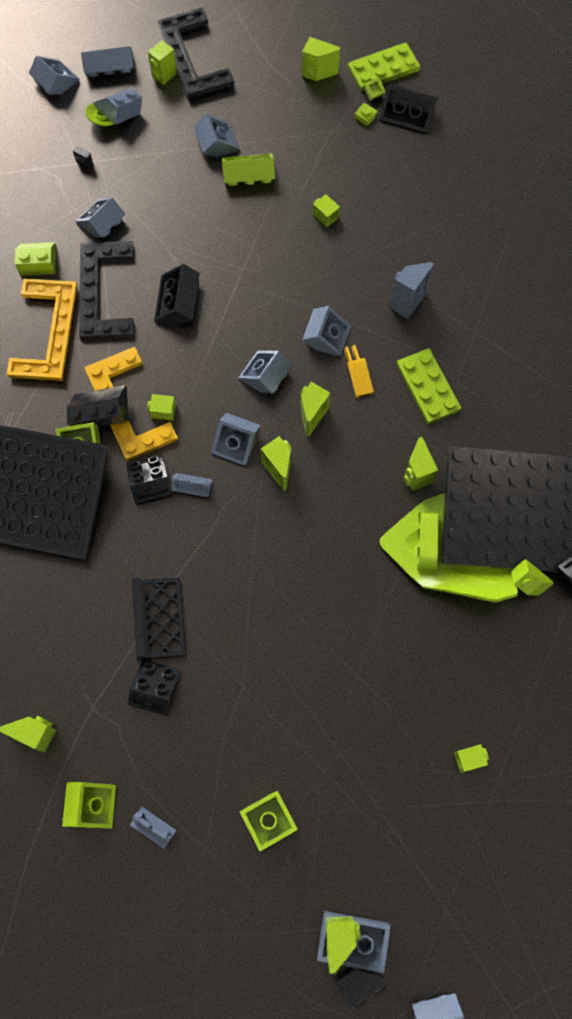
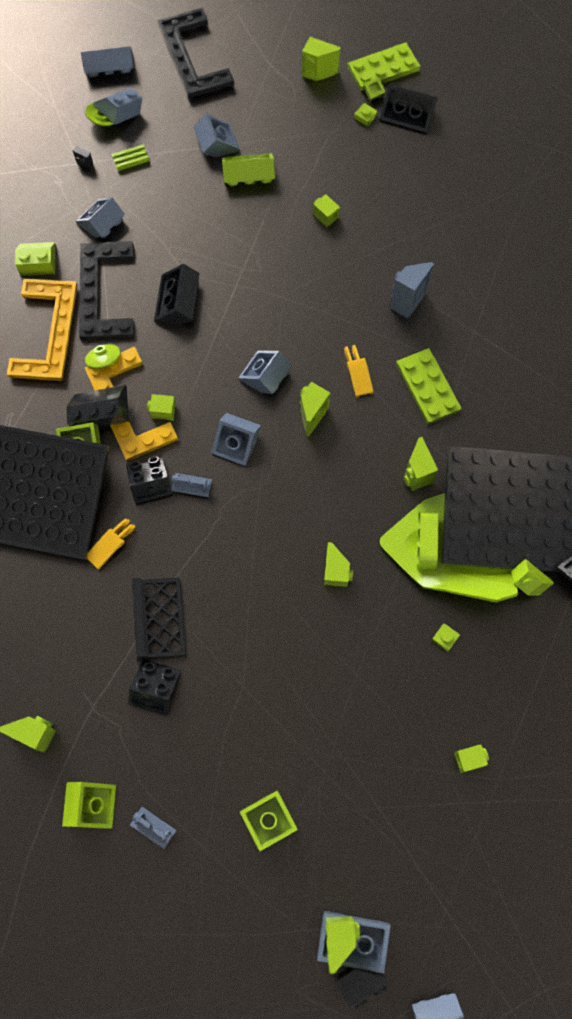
sand blue slope [28,56,80,95] -> none
lime brick [148,40,177,85] -> none
lime slope [261,436,291,491] -> none
sand blue slope [302,306,351,356] -> none
none -> lime dish [85,344,121,369]
none -> yellow arm [87,518,136,571]
none -> lime tile [112,144,150,171]
none -> lime slope [324,542,353,587]
none -> lime plate [432,623,460,652]

